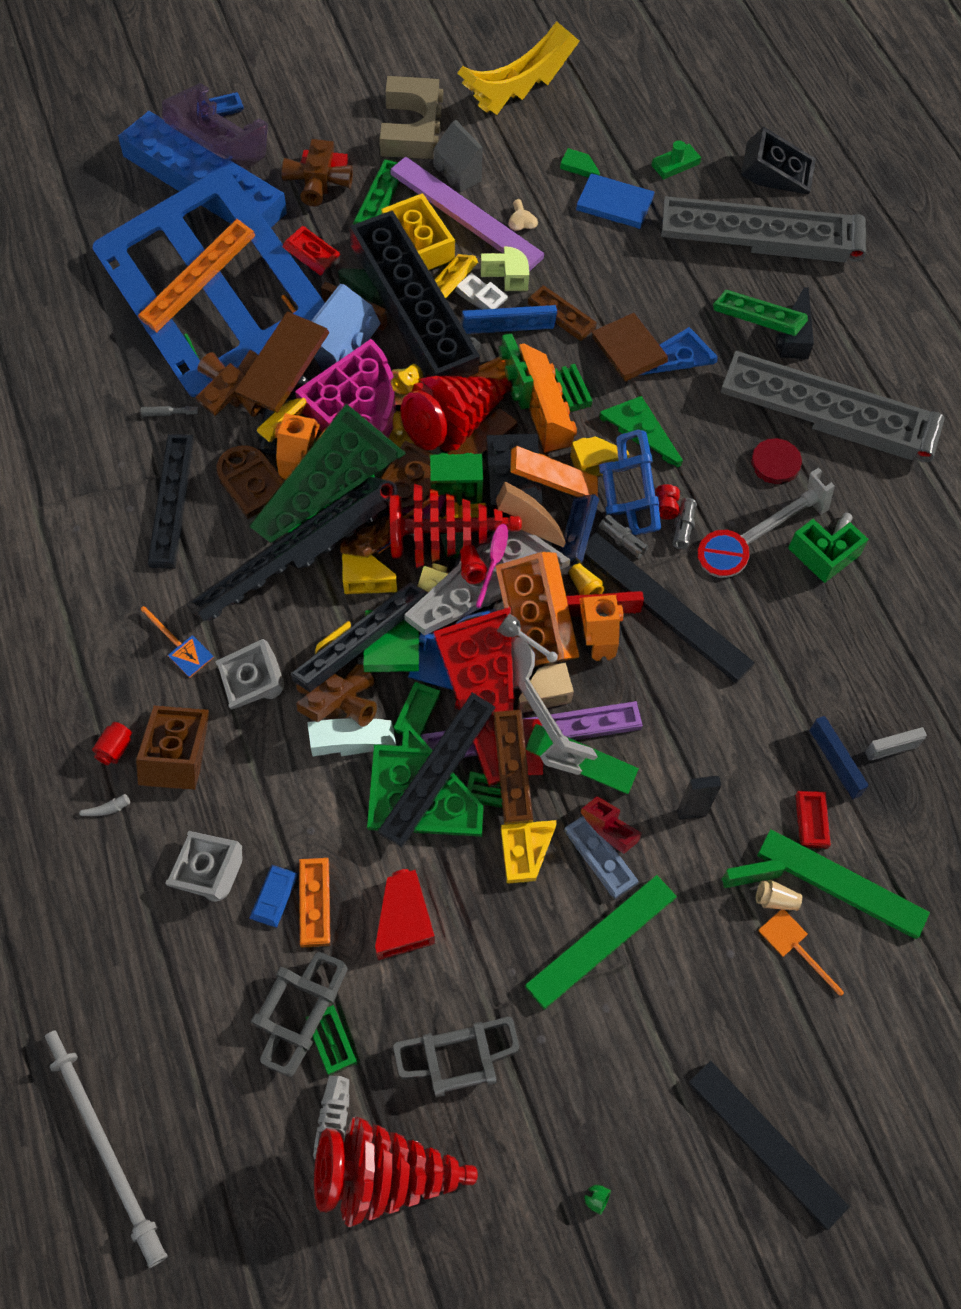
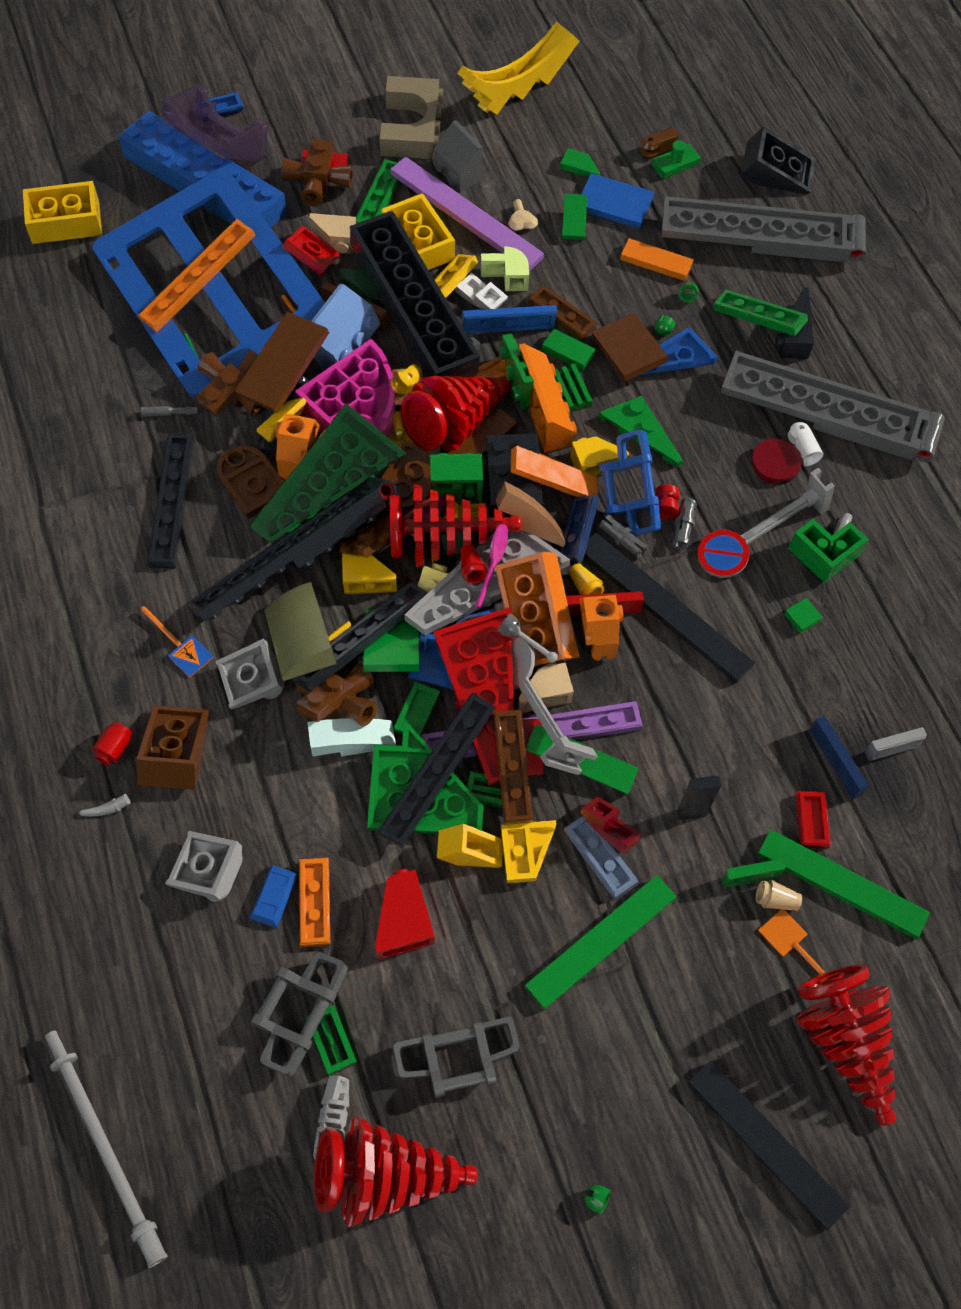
none -> yellow brick [23,181,102,244]
none -> olive slope [264,582,337,681]
none -> tan slope [309,213,356,254]
none -> yellow slope [437,824,503,868]
none -> green tile [542,329,595,371]
none -> green tile [562,194,587,240]
none -> orange tile [620,238,694,281]
none -> reddish brown piece [640,127,679,158]
none -> green hinge [655,315,675,336]
none -> green hinge [679,282,699,303]
none -> green tile [784,598,823,634]
none -> white piece [788,422,823,466]
none -> red plant [795,964,896,1126]

